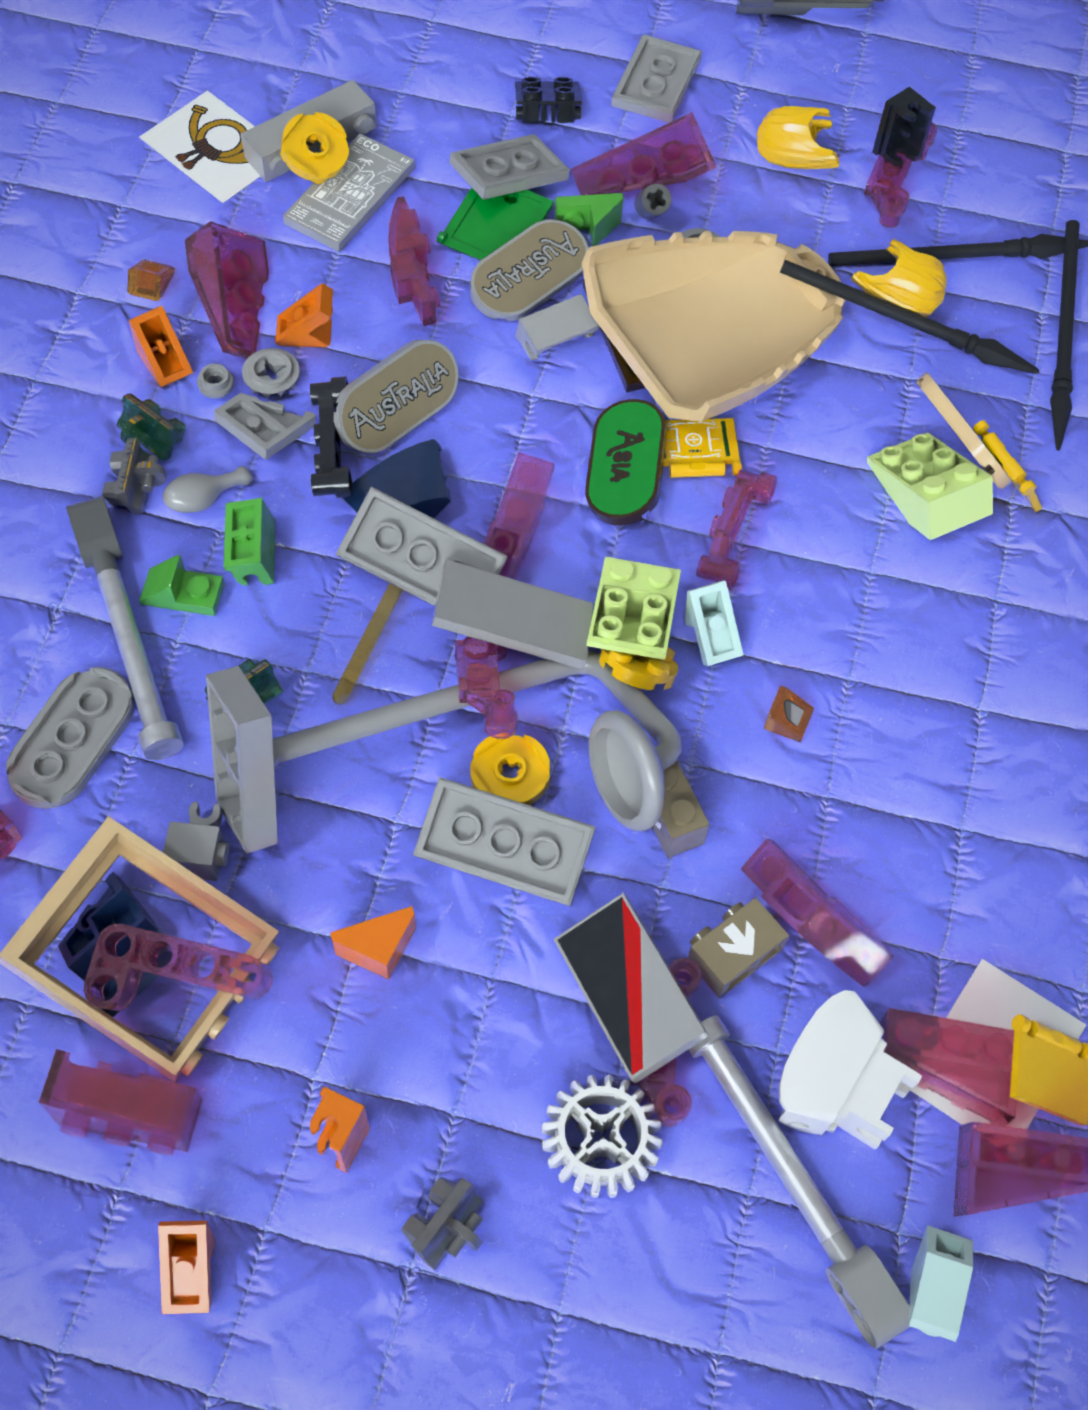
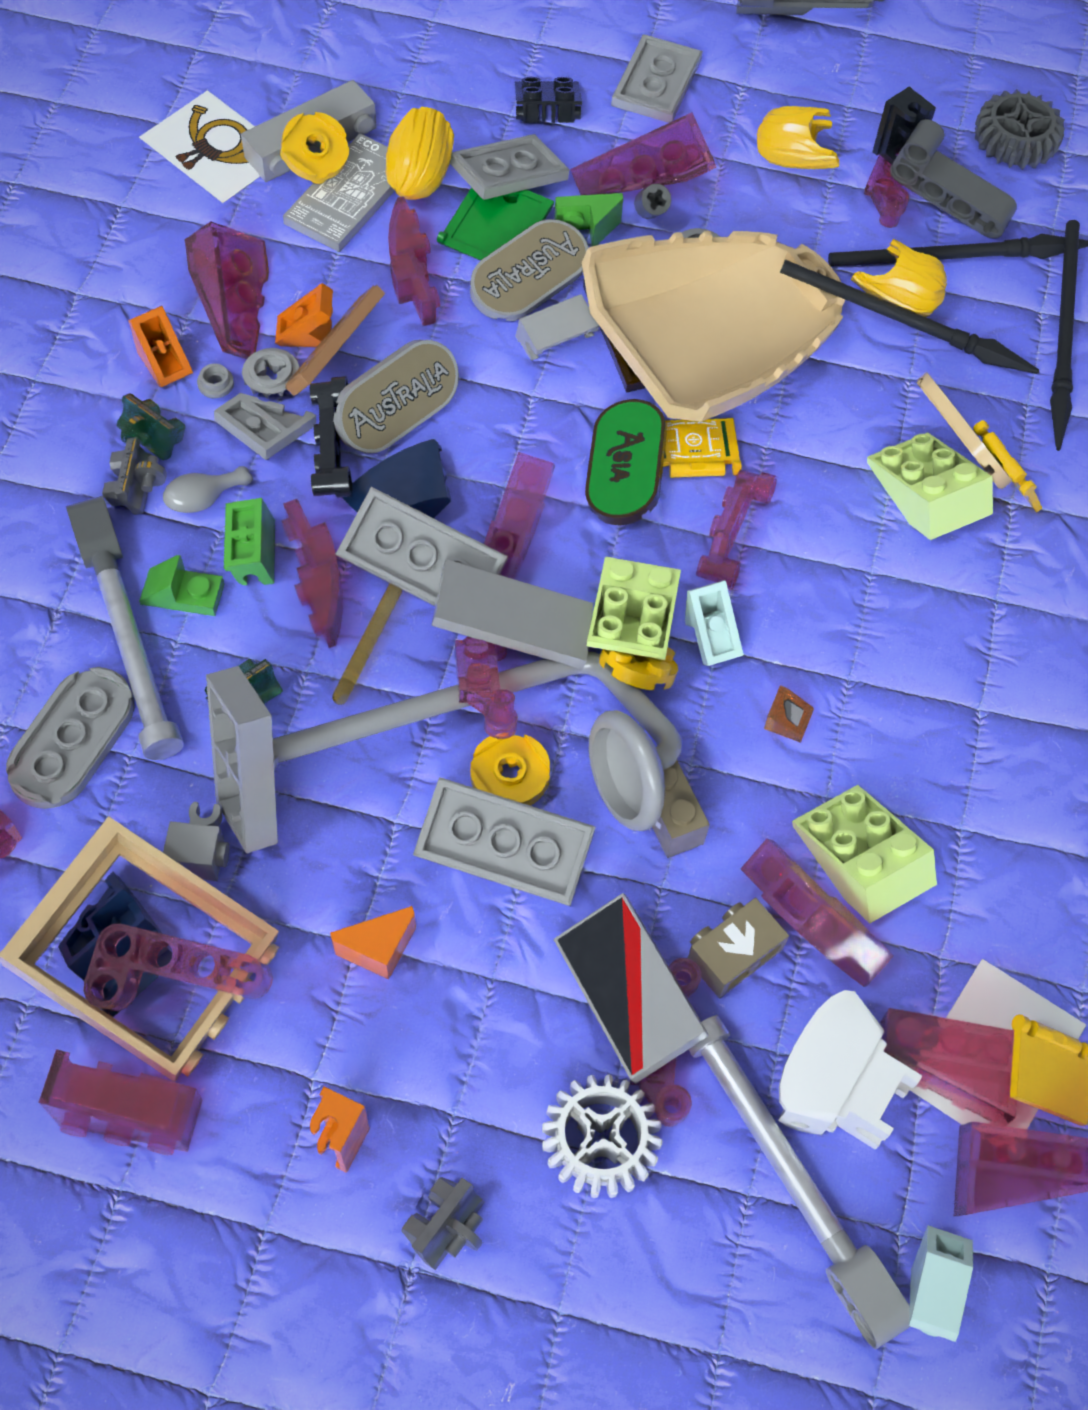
clear orange slope [127,259,175,301] -> none
slope [158,1220,215,1314] -> none
none -> clear pink slope [281,499,343,648]
none -> medium nougat tile [285,285,385,396]
none -> yellow hair [385,107,454,200]
none -> yellowish green slope [792,785,937,923]
none -> dark grey beam [890,119,1017,238]
none -> dark grey gear [975,89,1065,170]

